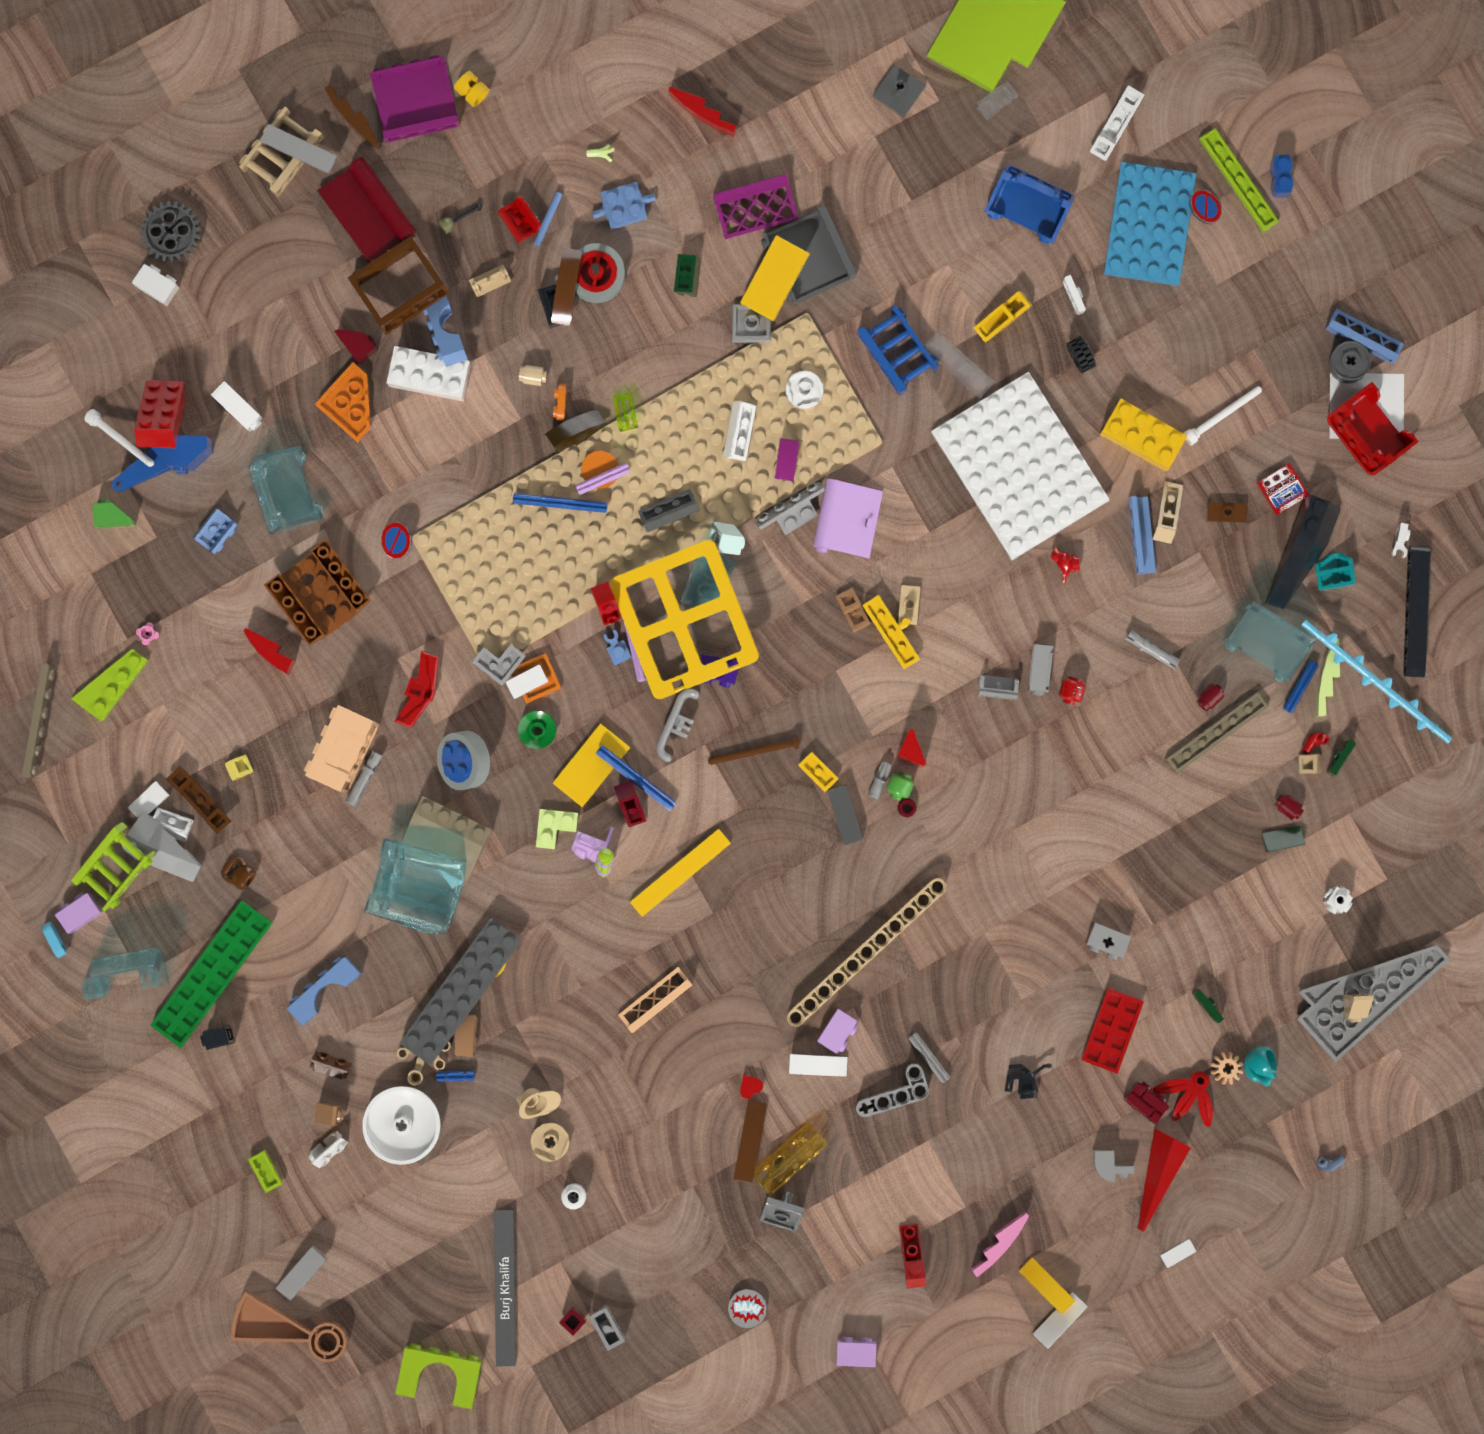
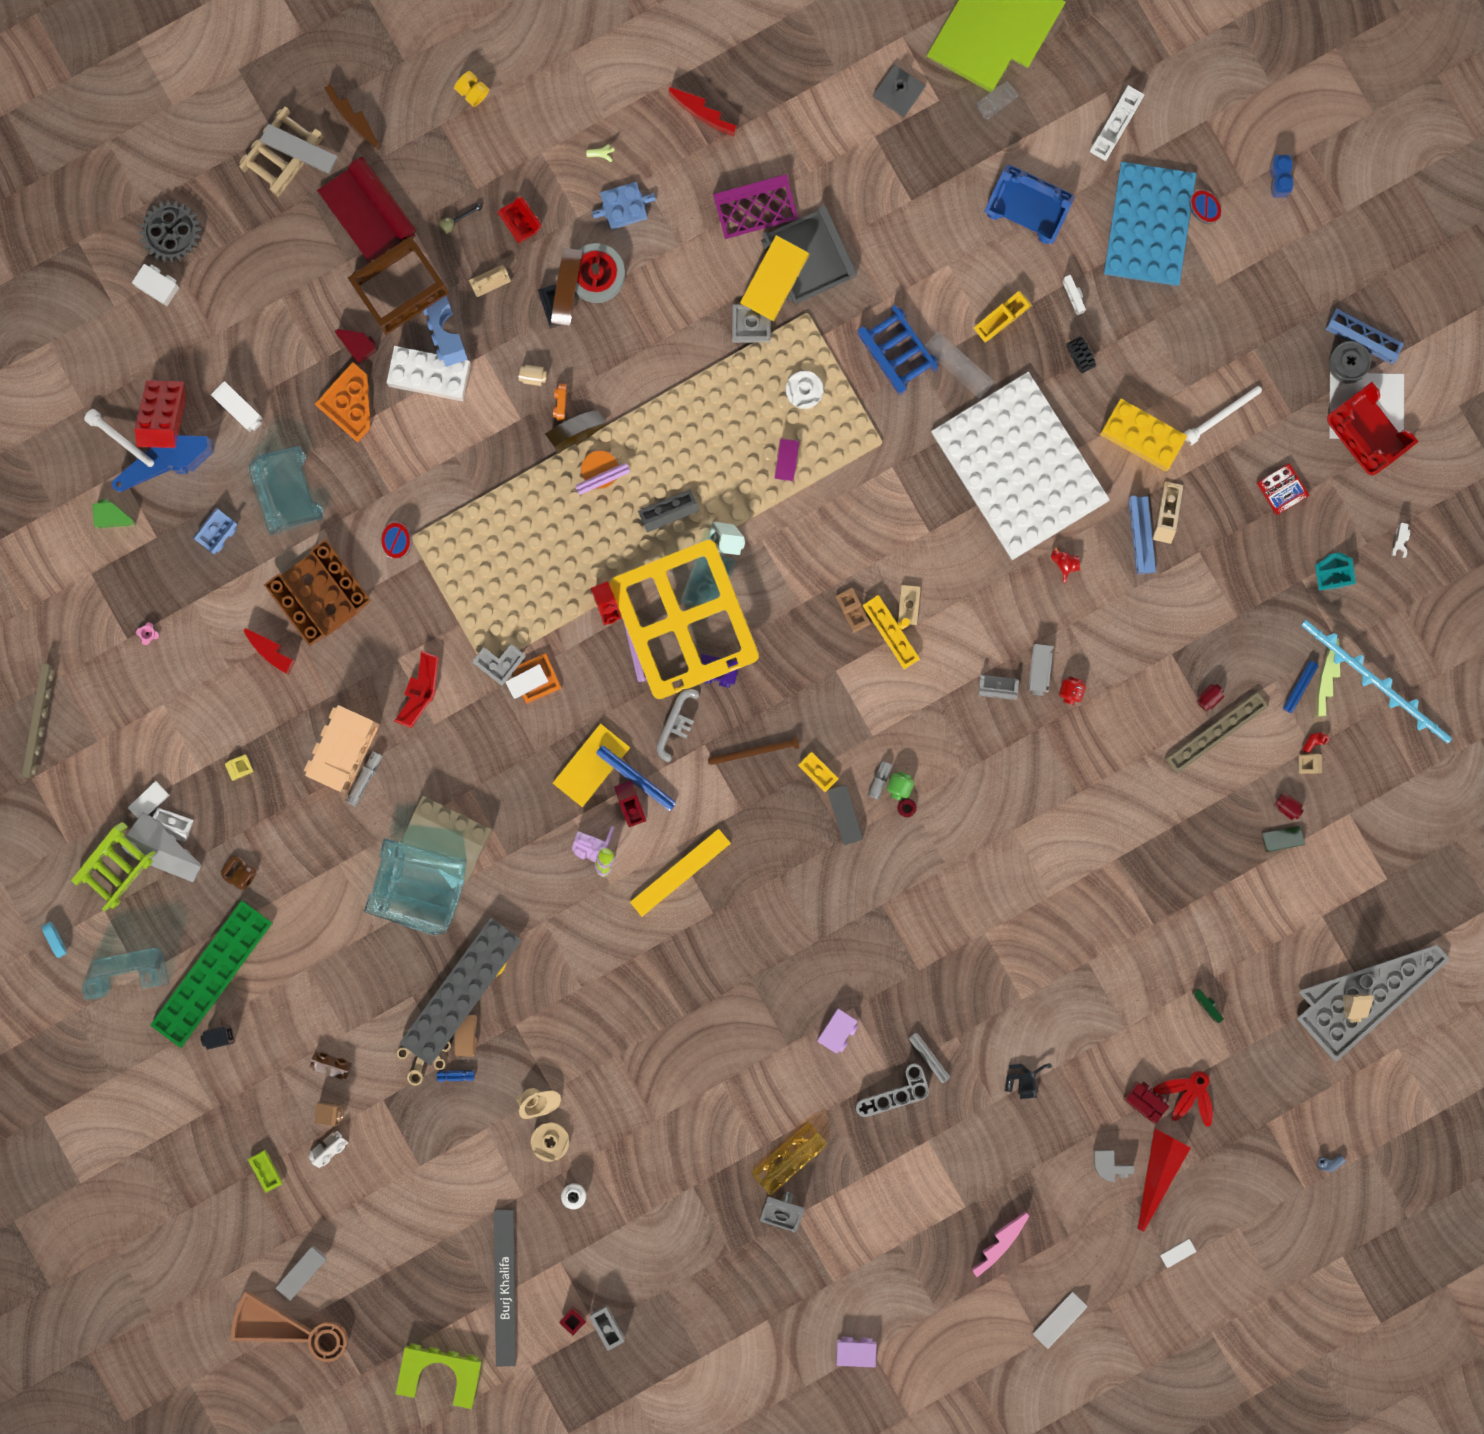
lavender brick [55,892,103,934] -> none
lime wing [71,649,149,722] -> none
reddish brown slope [166,766,232,835] -> none
medium blue arch [287,956,362,1026] -> none
white dish [363,1086,441,1165] -> none
magenta panel [369,55,460,143] -> none
light grey wheel [437,731,490,790] -> none
blue axle [513,493,608,513] -> none
green dish [518,711,556,749] -> none
medium blue bar [533,192,563,247] -> none
yellowish green plate [536,809,578,849] -> none
medium blue plate [604,629,632,666] -> none
clear neon green tile [613,391,638,432] -> none
light nougat fence [618,967,692,1033] -> none
dark green hinge [674,254,701,297] -> none
white slope [723,401,756,461] -> none
tile [728,1288,767,1328] -> none
reddish brown slope [733,1100,767,1184] -> none
red tile [740,1075,763,1099] -> none
light grey bracket [754,481,825,535] -> none
tan beam [787,878,946,1027] -> none
white slope [789,1054,848,1076] -> none
lavender door [813,479,883,559] -> none
red slope [896,729,927,768] -> none
red slope [899,1224,926,1289] -> none
yellow slope [1019,1257,1075,1314] -> none
red plate [1081,988,1144,1074] -> none
light grey brick [1085,923,1131,960] -> none
light grey pin [1125,629,1180,670] -> none
lime tile [1199,128,1279,233] -> none
reddish brown plate [1207,502,1247,523] -> none
light nougat gear [1210,1052,1243,1085] -> none
clear light blue windscreen [1222,601,1316,683] -> none
teal piece [1243,1046,1277,1087] -> none
black wedge [1265,495,1341,610] -> none
white brick [1322,886,1353,914] -> none
dark green plate [1327,739,1356,776] -> none
black beam [1403,545,1430,678] -> none

